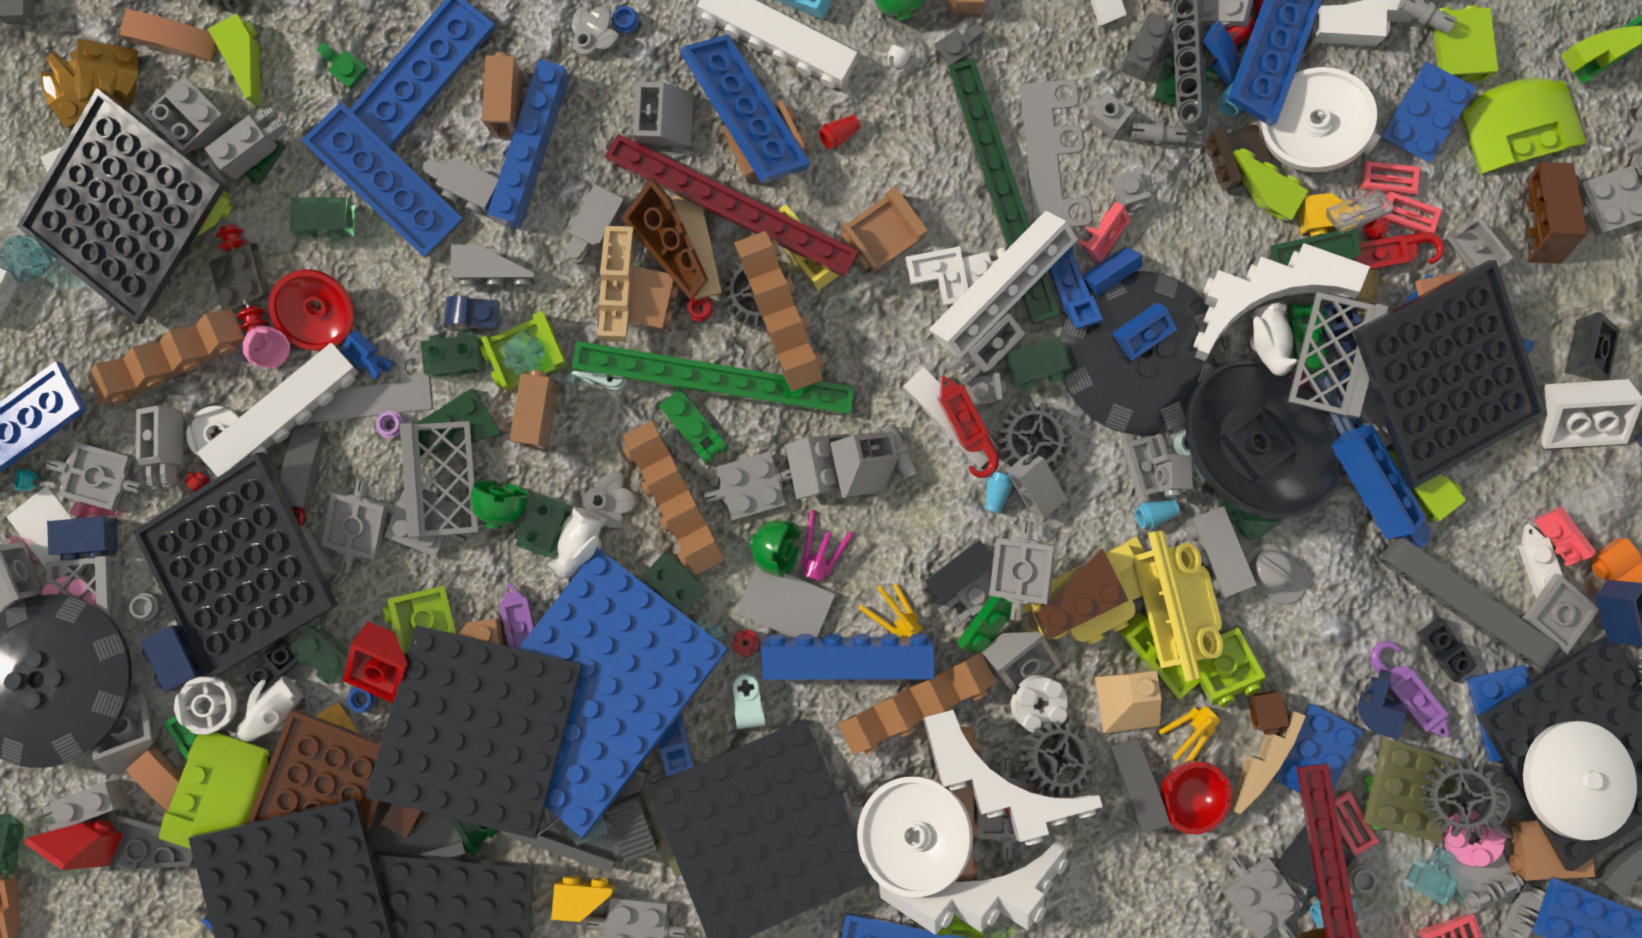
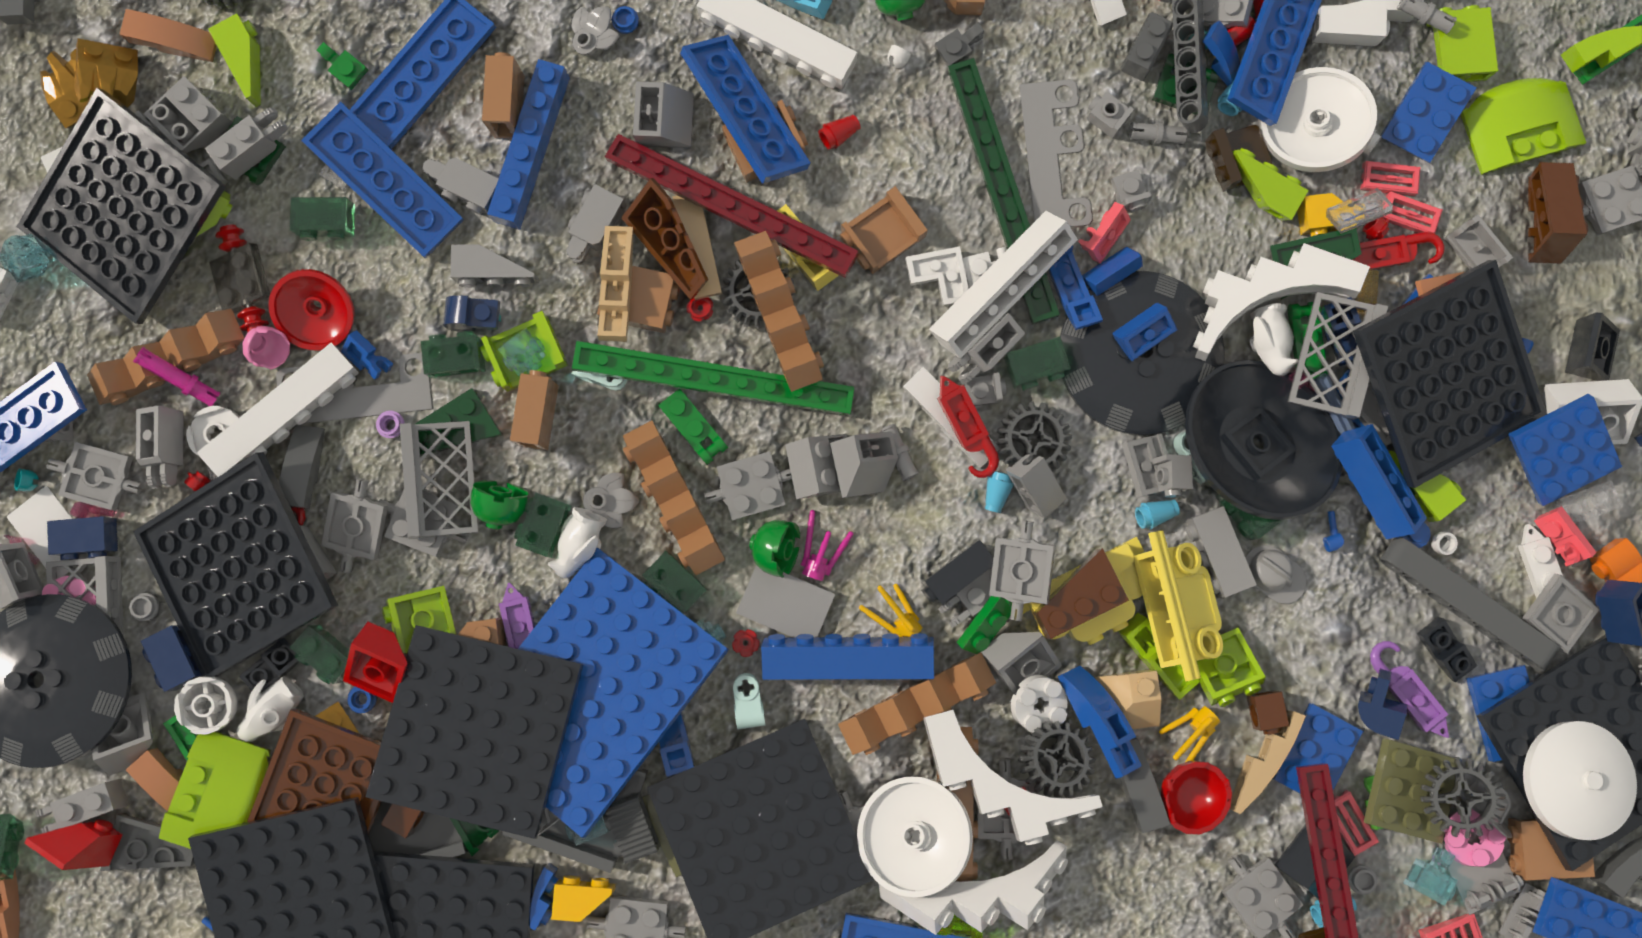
none -> dark pink pin [133,347,220,407]
none -> blue slope [530,863,559,930]
none -> blue slope [1058,666,1142,779]
none -> blue hand [1323,511,1344,552]
none -> white hinge [1431,532,1458,555]
none -> blue plate [1508,394,1622,506]

